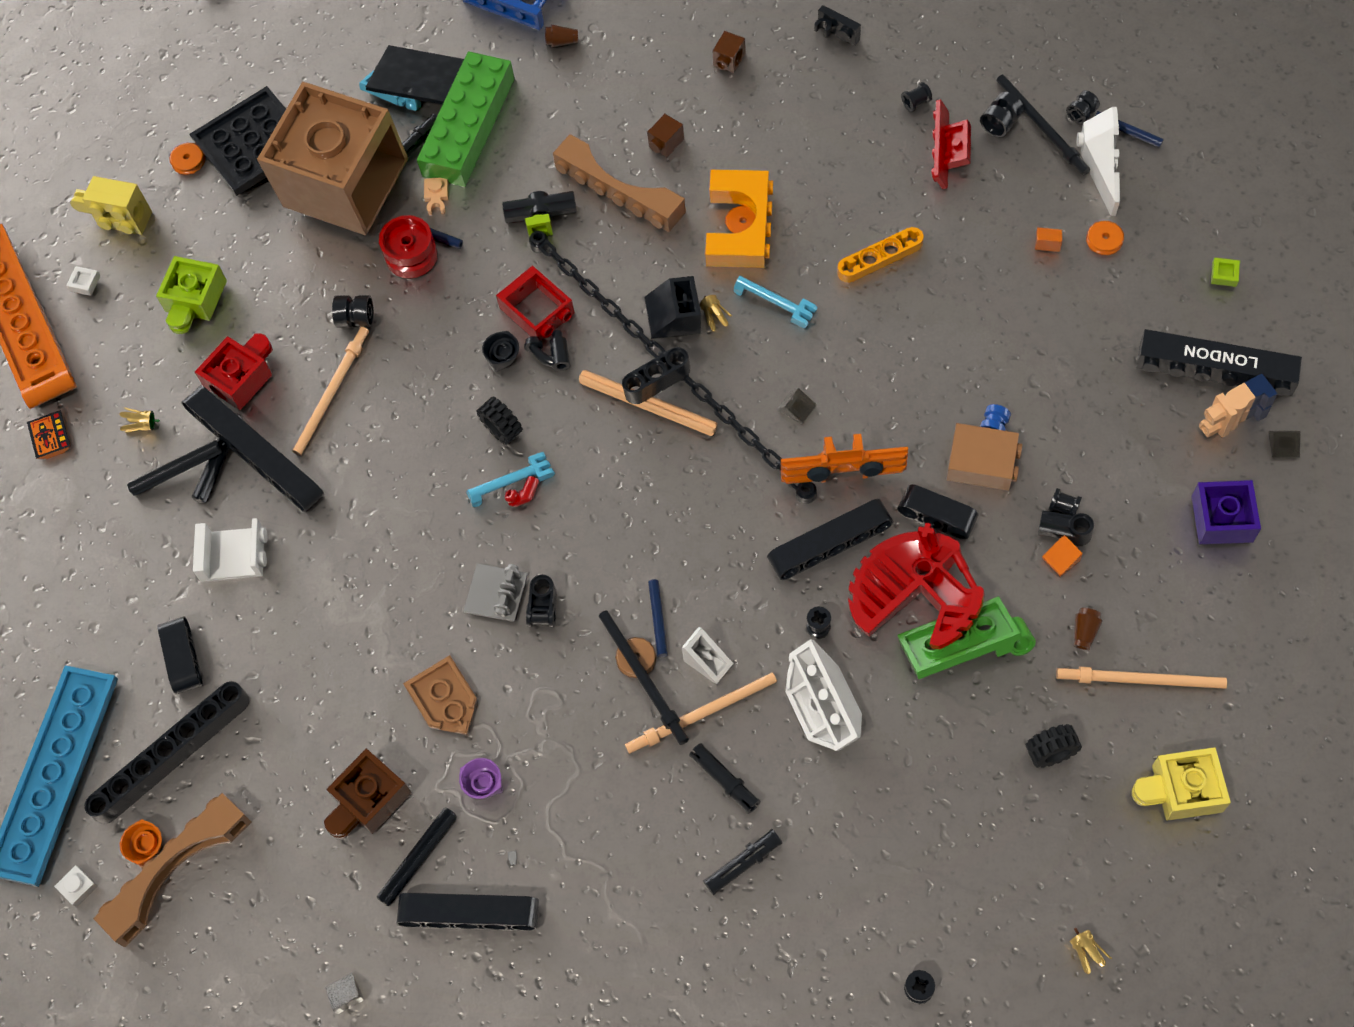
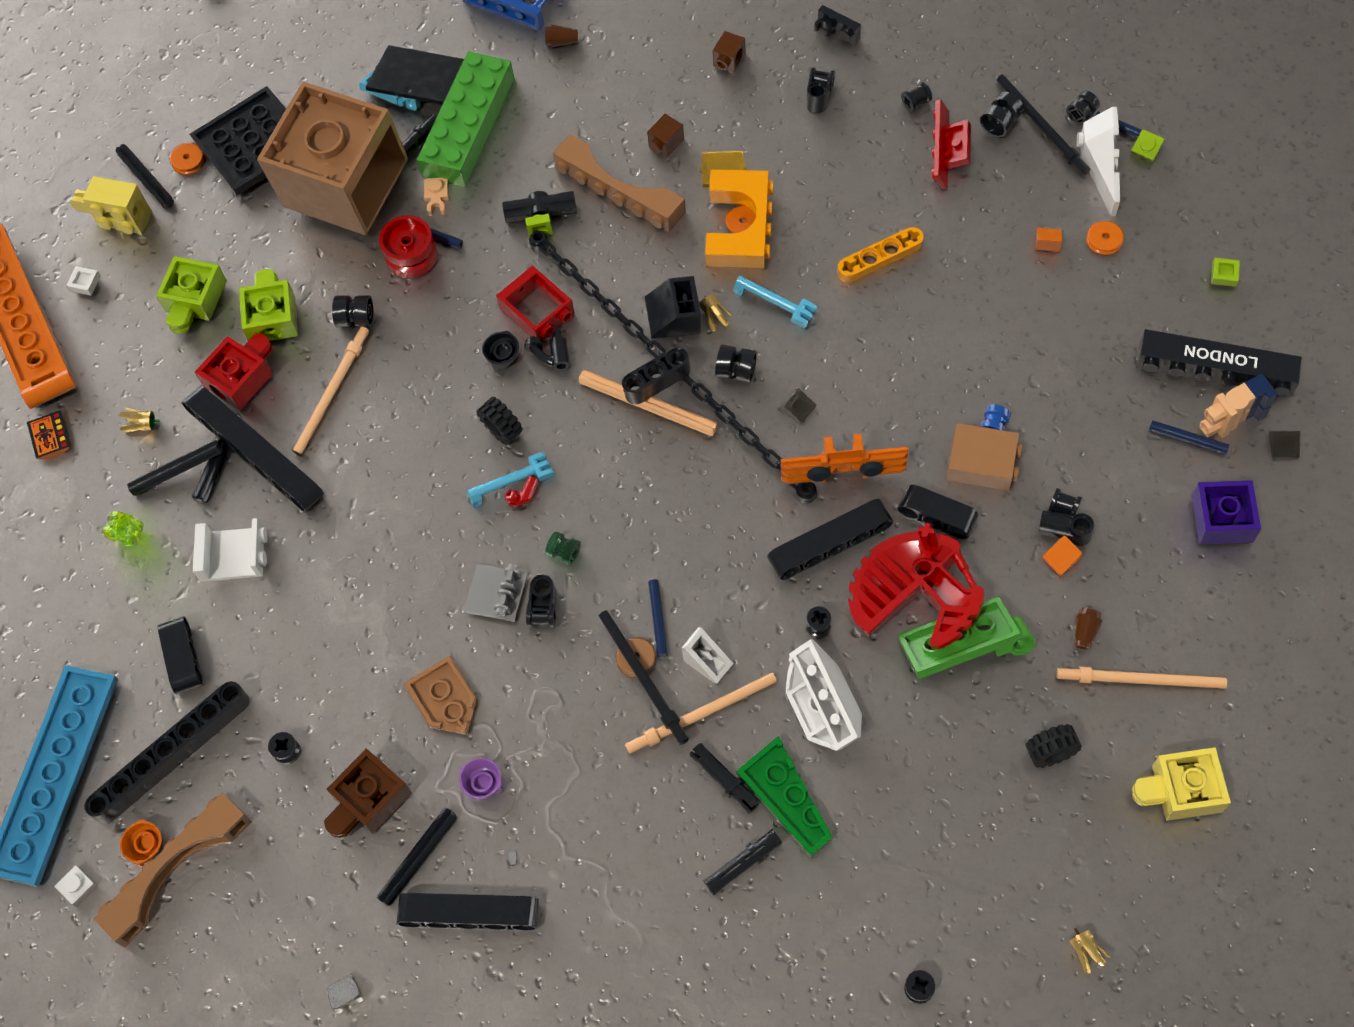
none -> clear neon green wheel [101,511,144,546]
none -> black axle [115,144,174,209]
none -> lime brick [239,269,298,341]
none -> black wheel [268,732,301,765]
none -> clear green wheel [545,531,581,565]
none -> clear yellow piece [700,151,746,187]
none -> black wheel [715,344,757,383]
none -> green wing [736,736,833,858]
none -> black piece [806,67,835,113]
none -> lime plate [1131,129,1165,163]
none -> dark blue bar [1149,420,1229,454]

